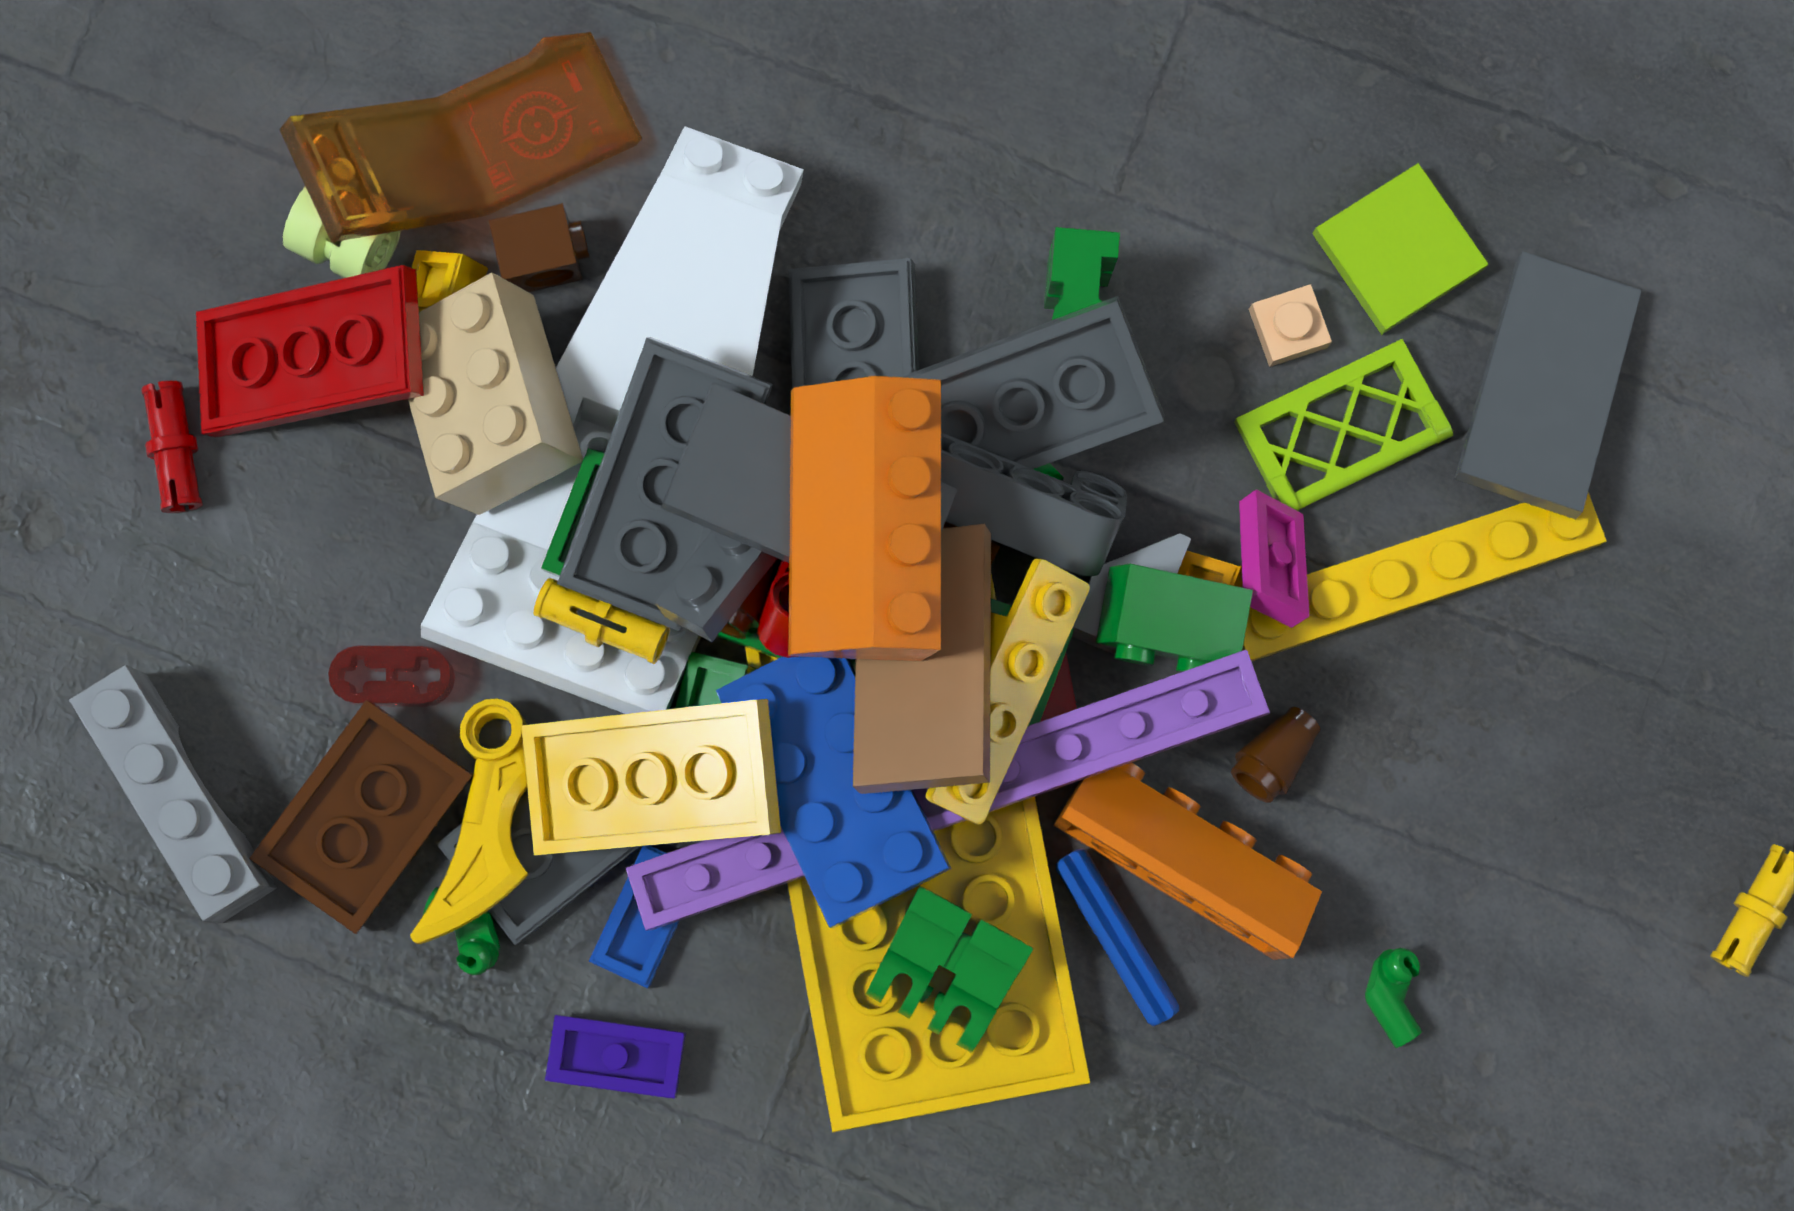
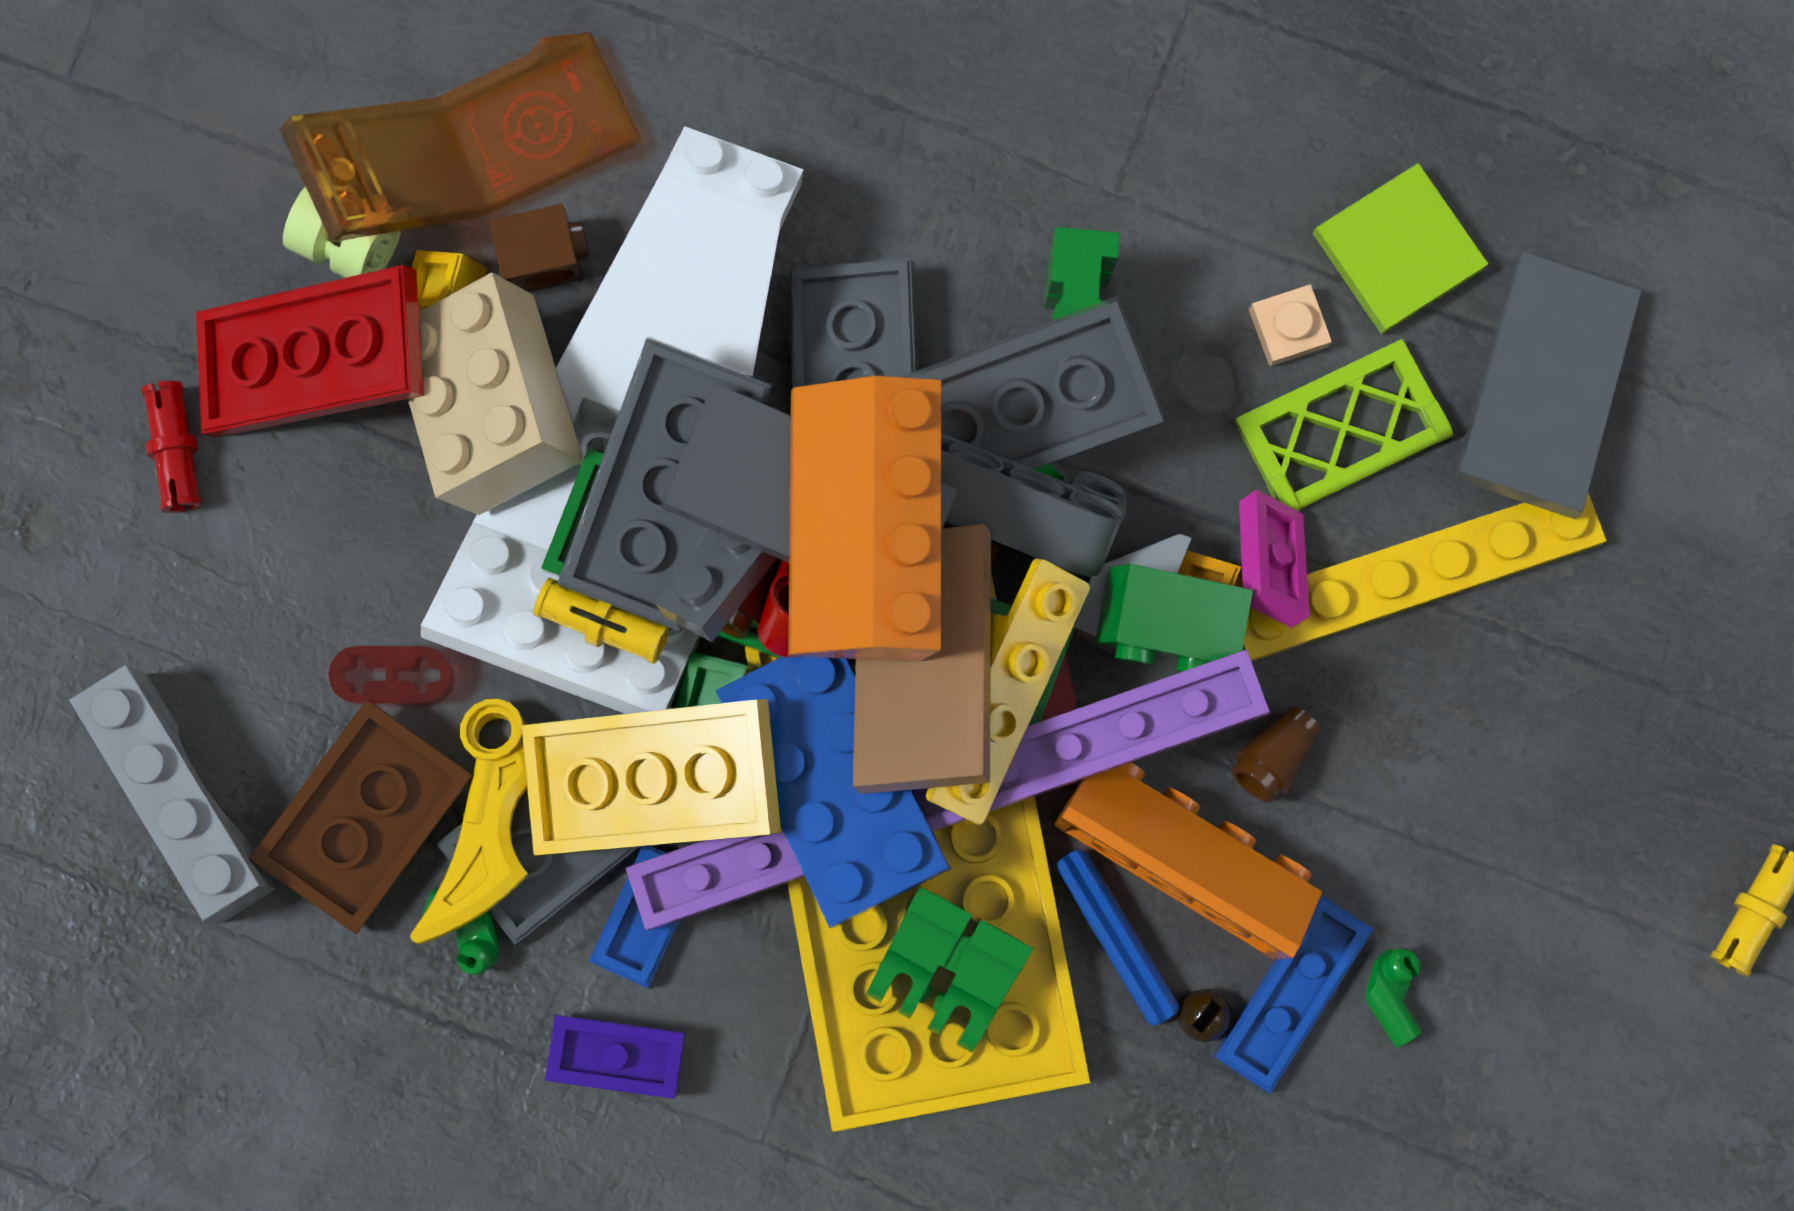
none -> dark brown hinge [1177,990,1231,1042]
none -> blue tile [1213,895,1373,1094]

